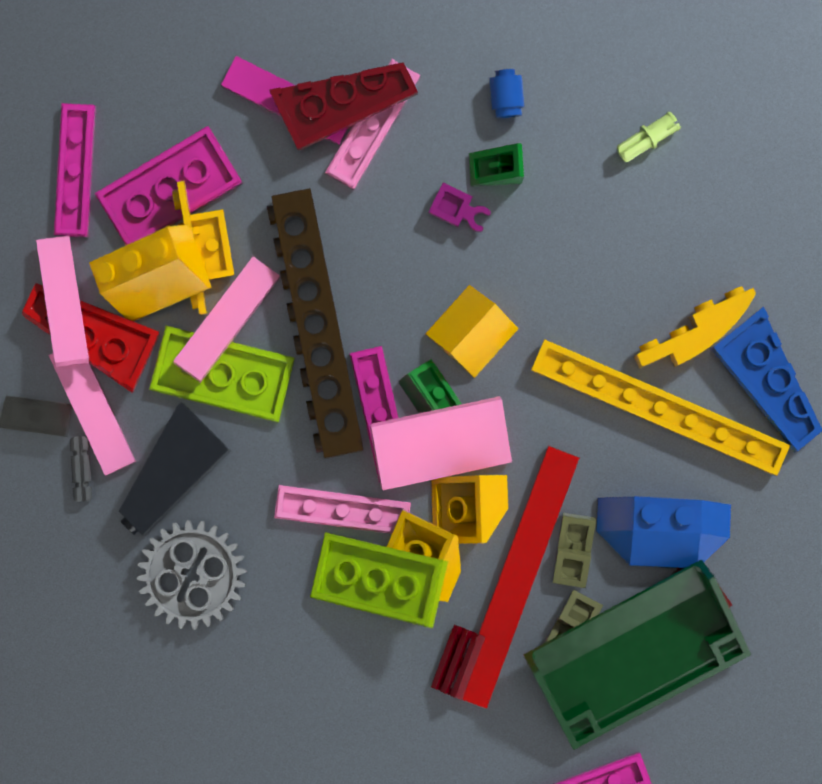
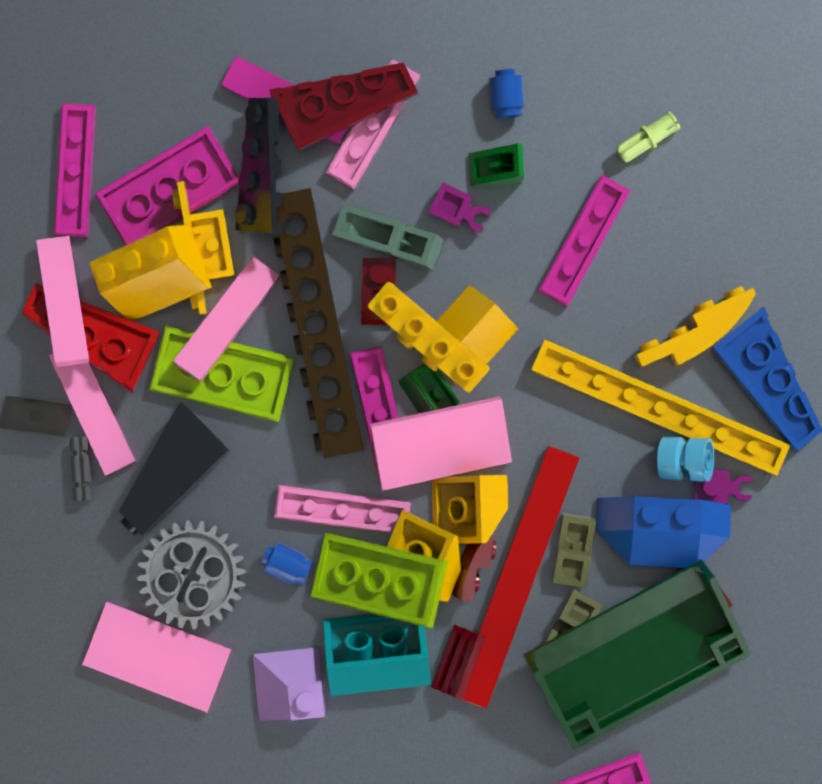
none -> bright pink tile [82,601,232,712]
none -> black wing [235,98,283,235]
none -> lavender slope [253,647,326,721]
none -> blue brick [261,542,313,586]
none -> teal slope [323,614,431,696]
none -> sand green slope [332,204,444,271]
none -> dark red slope [361,258,396,326]
none -> yellow bracket [368,282,490,393]
none -> dark red slope [451,535,496,601]
none -> dark pink tile [538,175,631,307]
none -> medium azure wheel [657,436,714,482]
none -> magenta plate [693,470,752,504]

